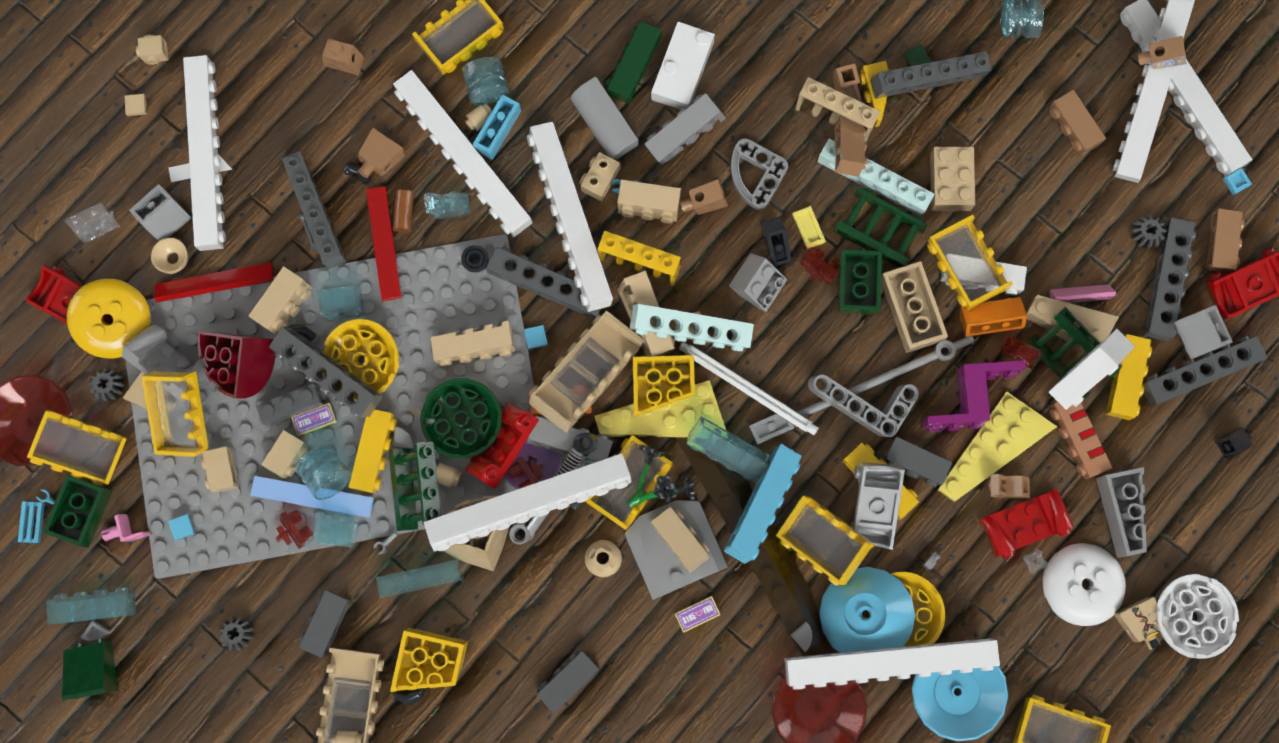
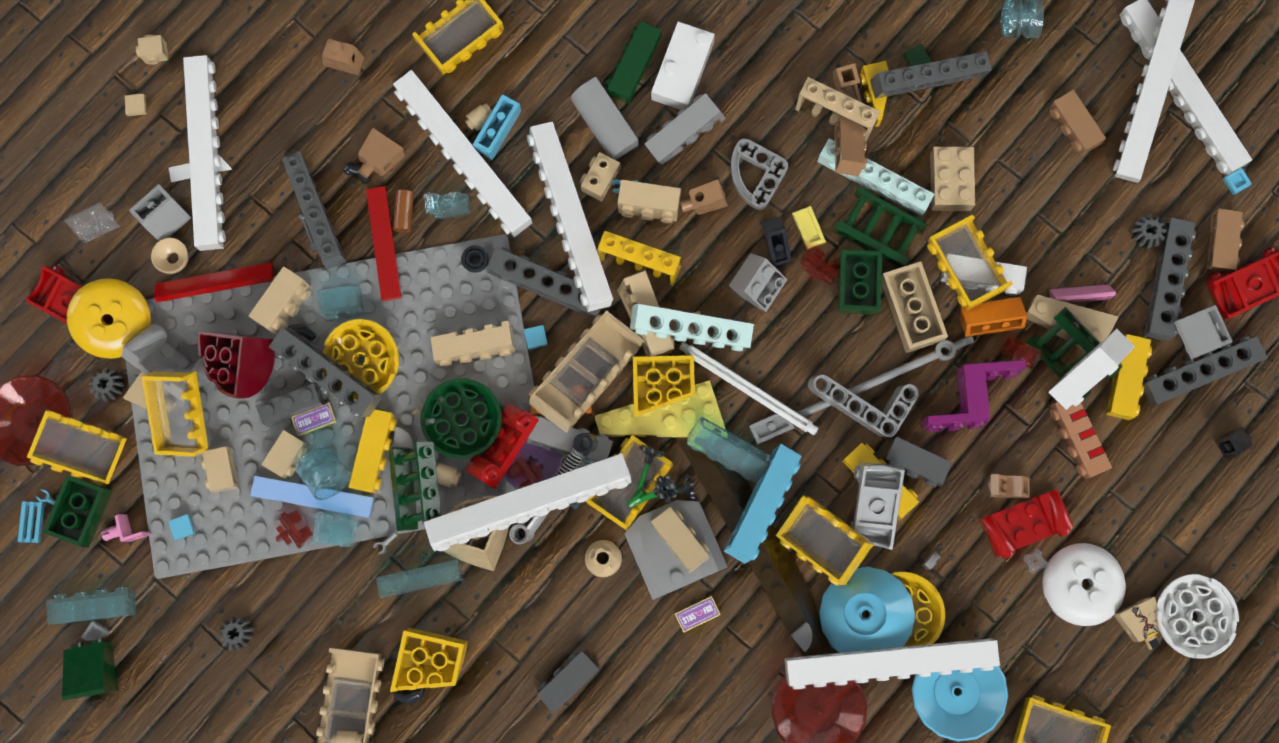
dark grey brick [299,590,352,658] -> none
clear light blue wheel [462,57,510,105] -> none
light yellow wing [937,392,1057,502] -> none
light grey wedge [1096,467,1147,558] -> none
medium nougat torso [1138,36,1187,69] -> none

